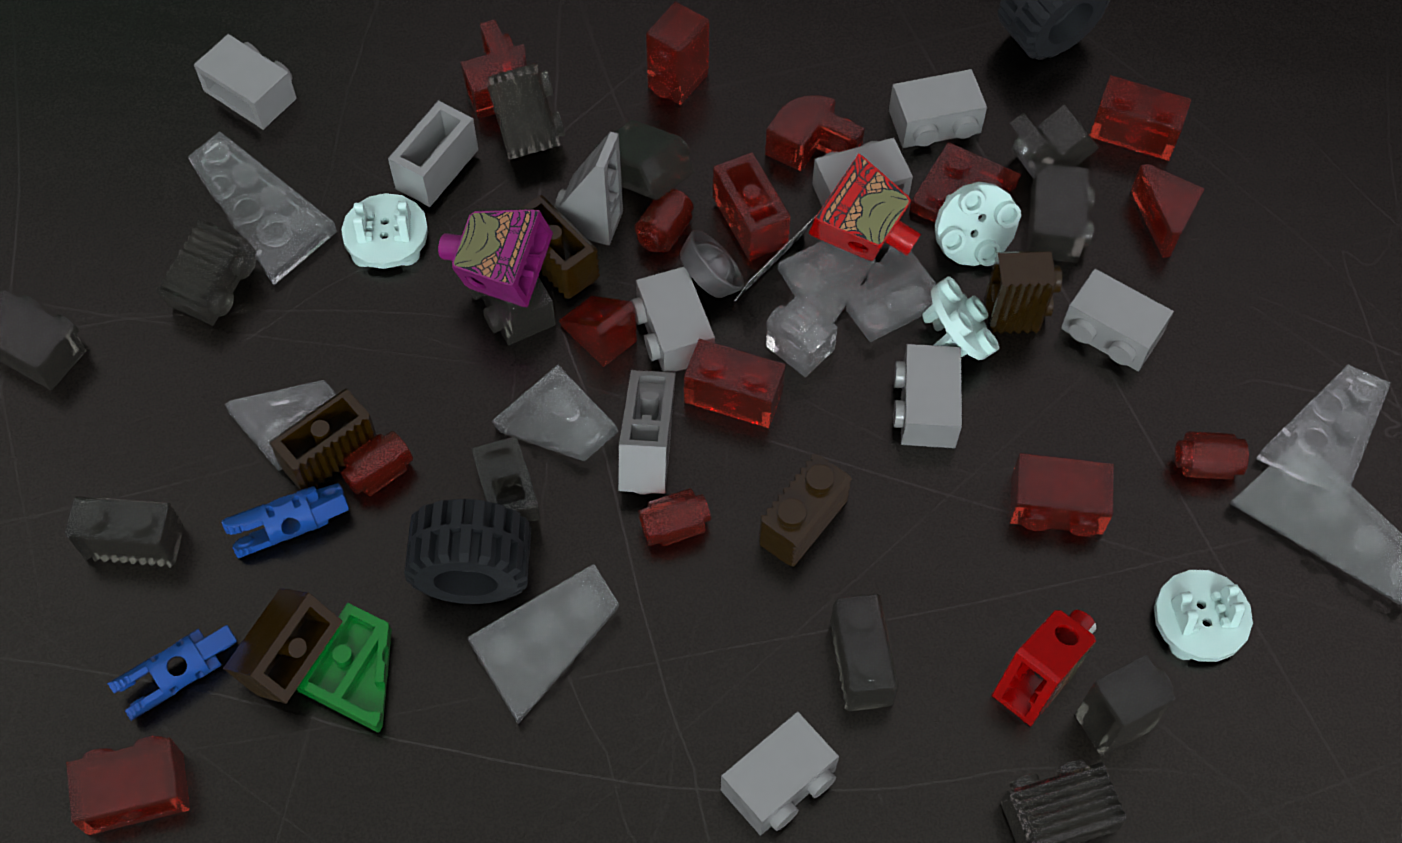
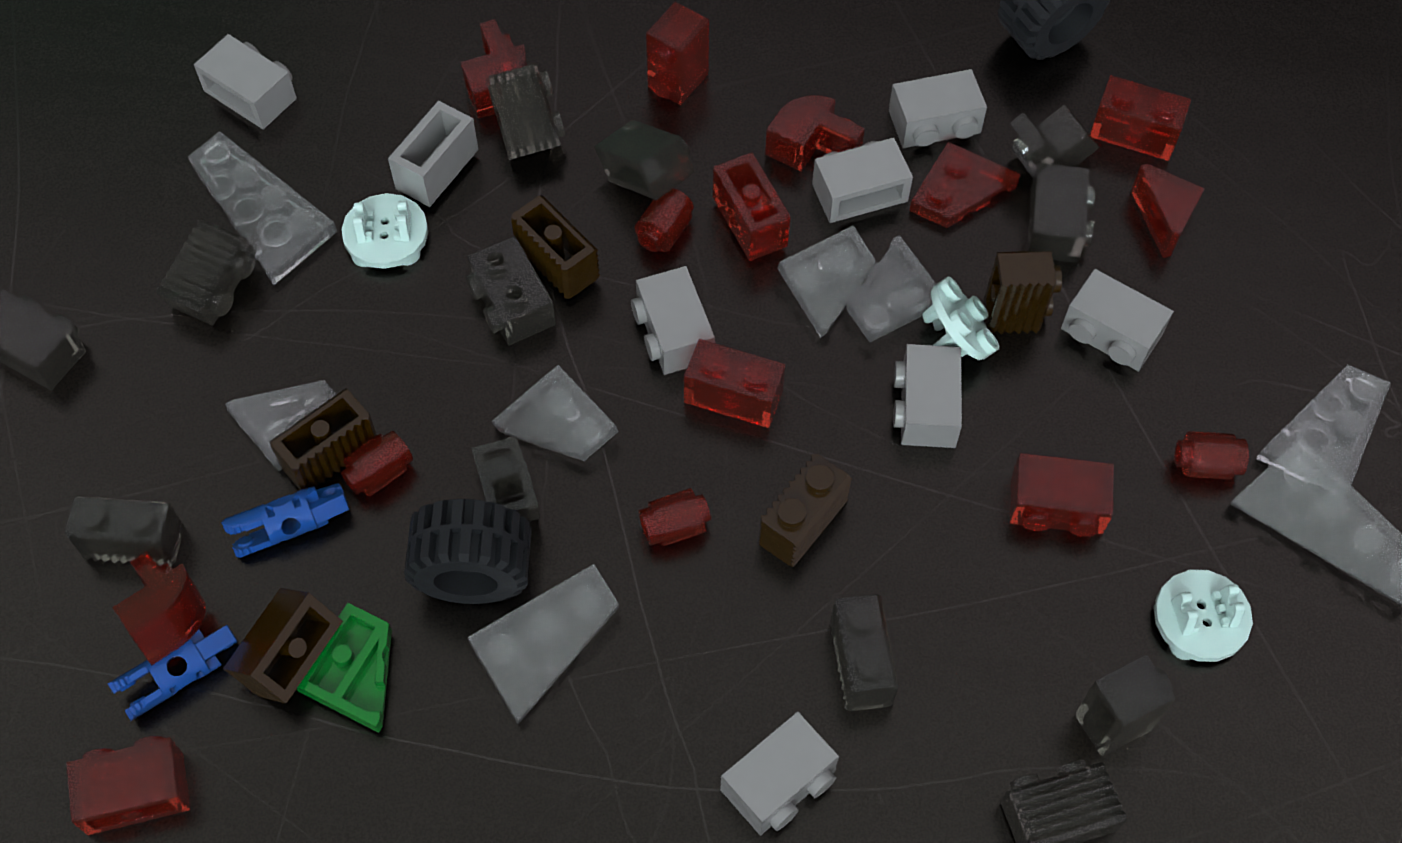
torso [438,210,553,308] -> none
light grey slope [555,132,623,245] -> none
clear red slope [559,296,637,367] -> none
light grey slope [618,370,675,495] -> none
flat silver hat [680,230,744,298] -> none
black sticker [735,215,817,301] -> none
clear brick [766,292,838,377] -> none
torso [808,153,921,261] -> none
light aqua plate [935,182,1021,266] -> none
red torso [992,610,1096,727] -> none
none -> clear red brick [112,551,206,666]

